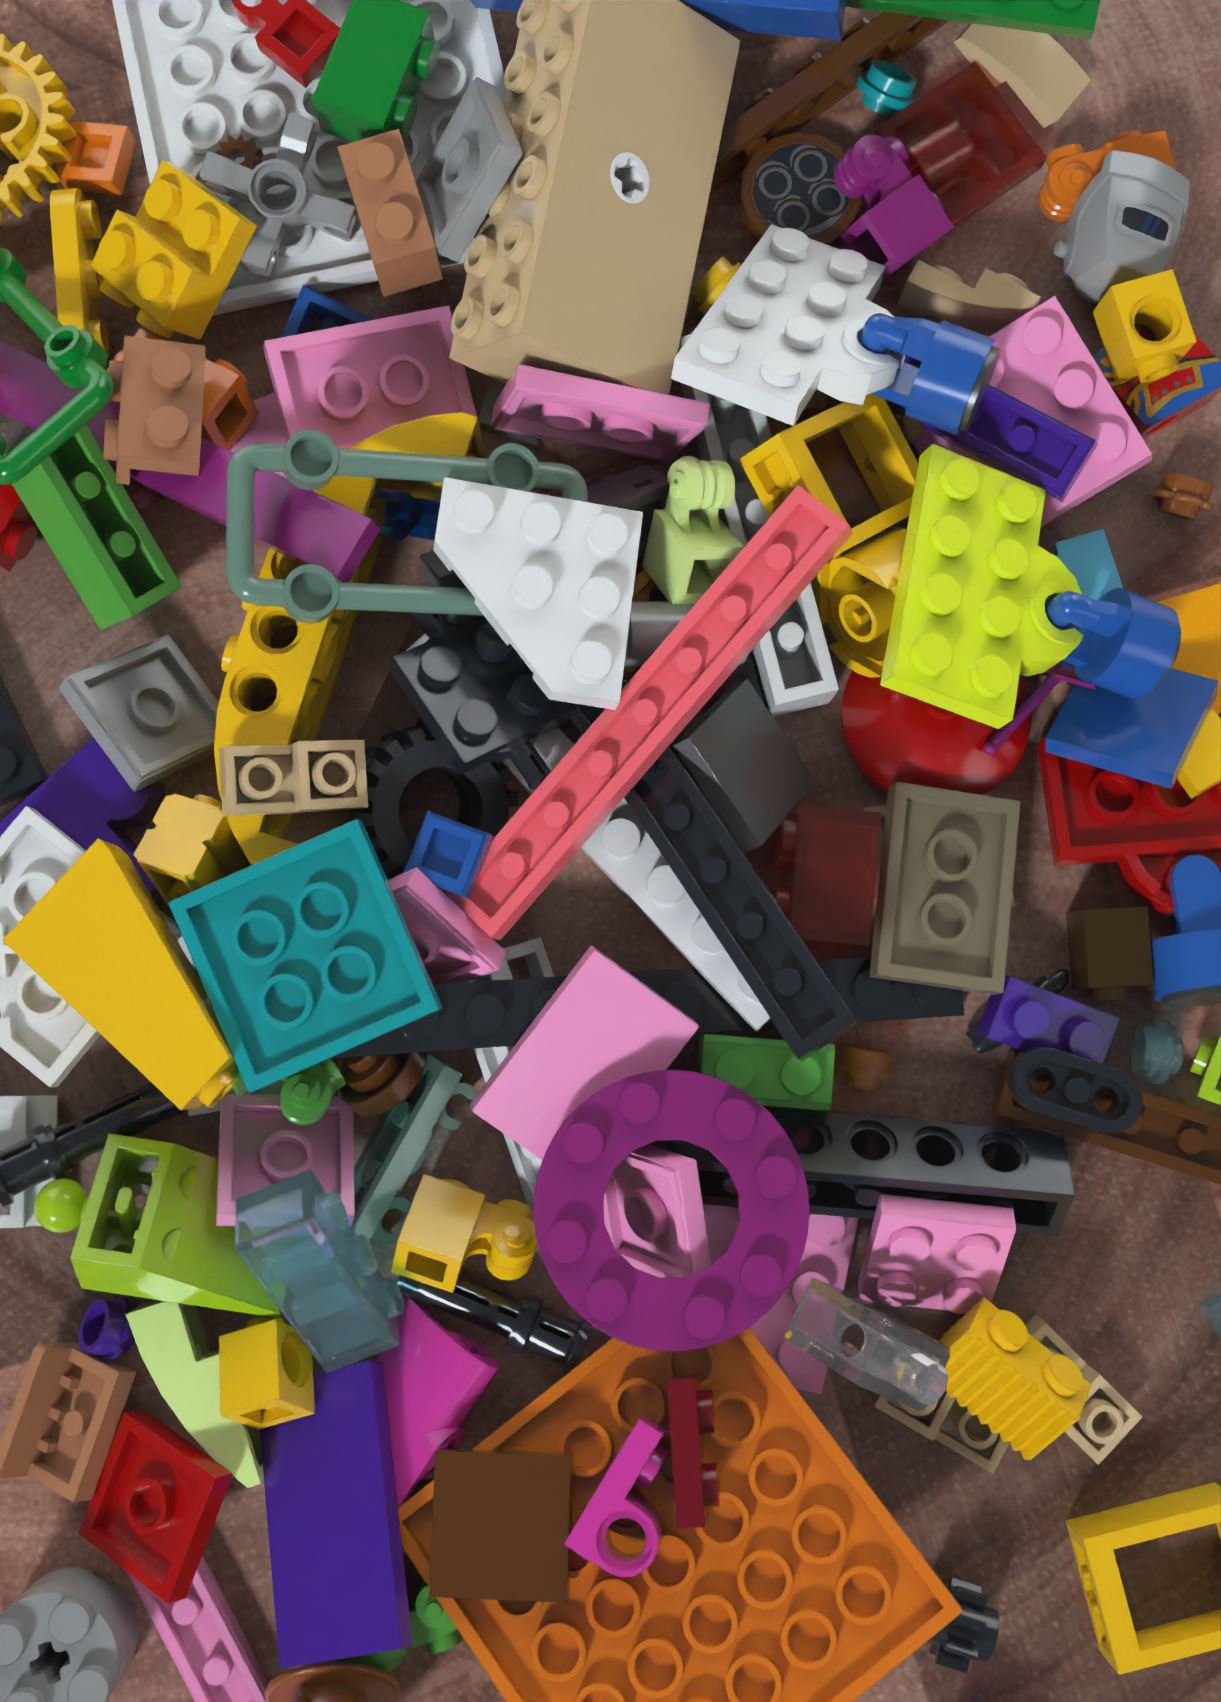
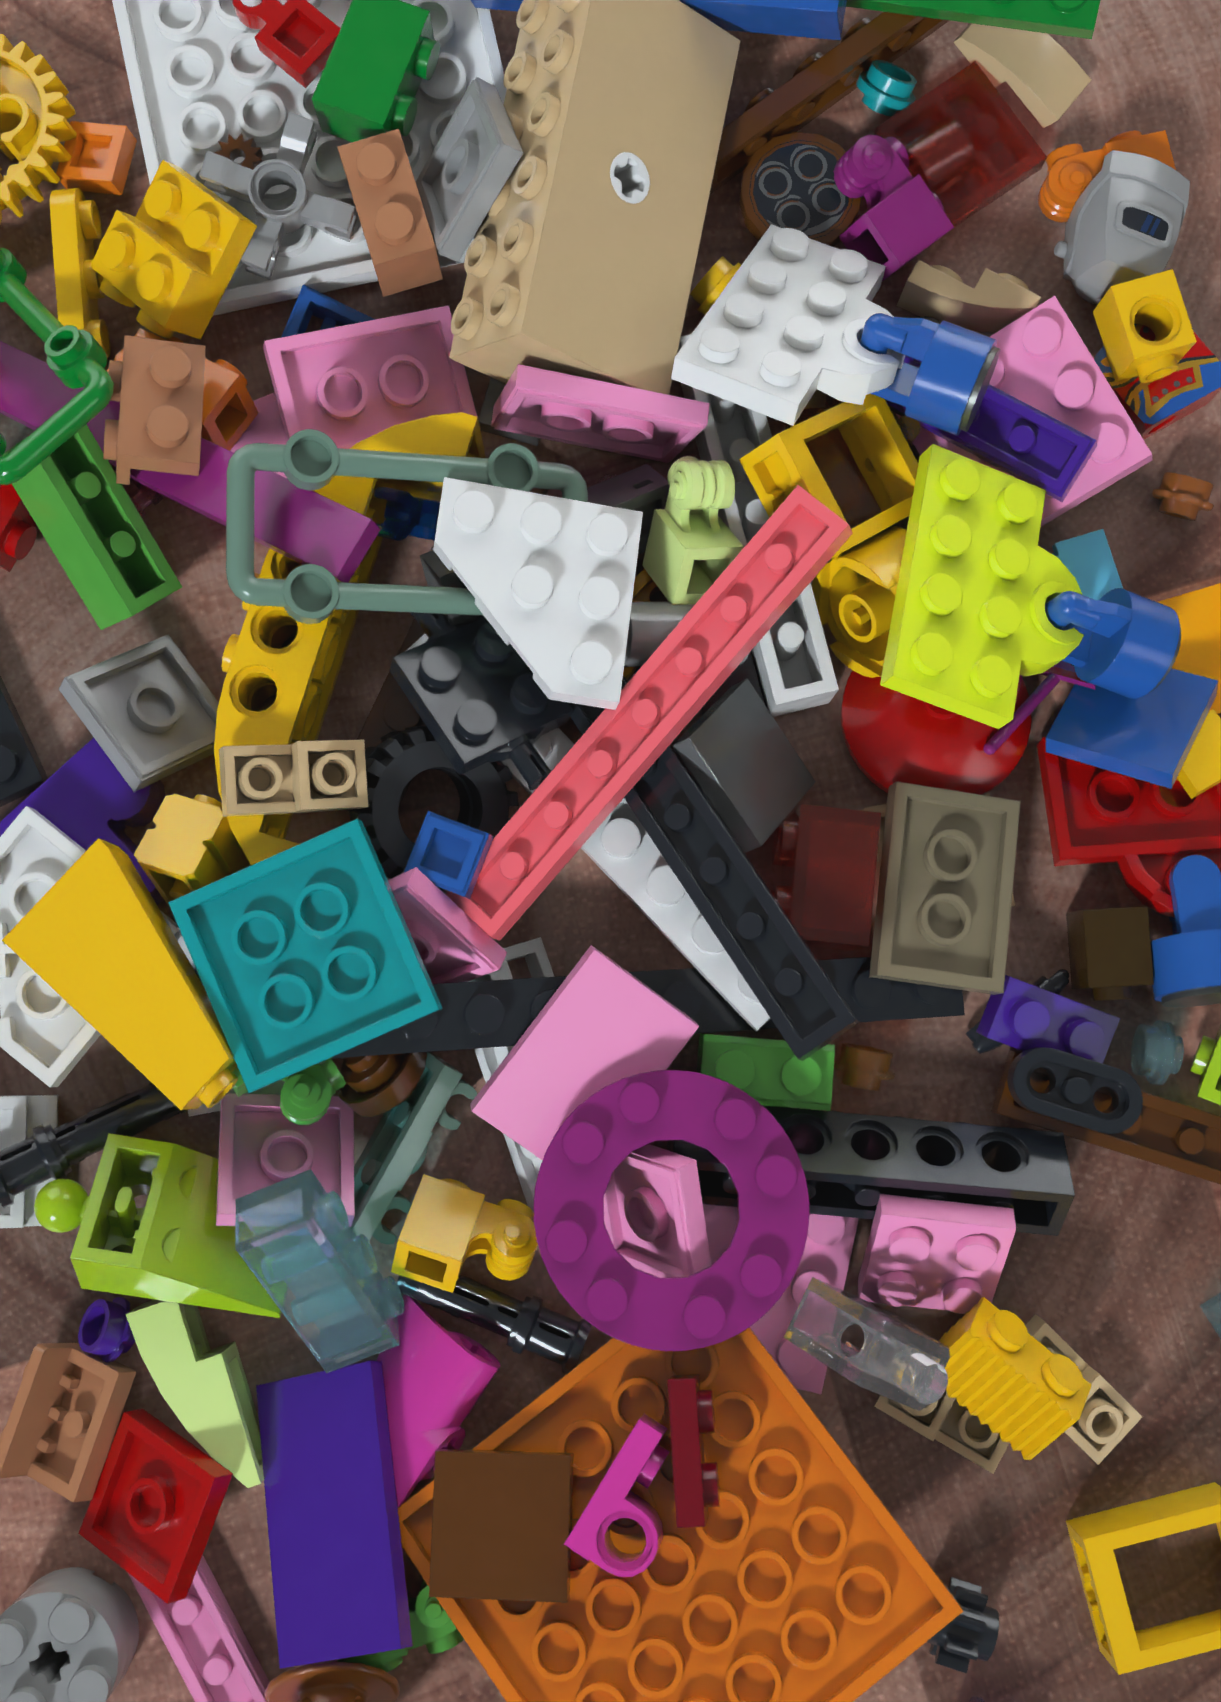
yellow brick [219,1316,315,1430] -> none

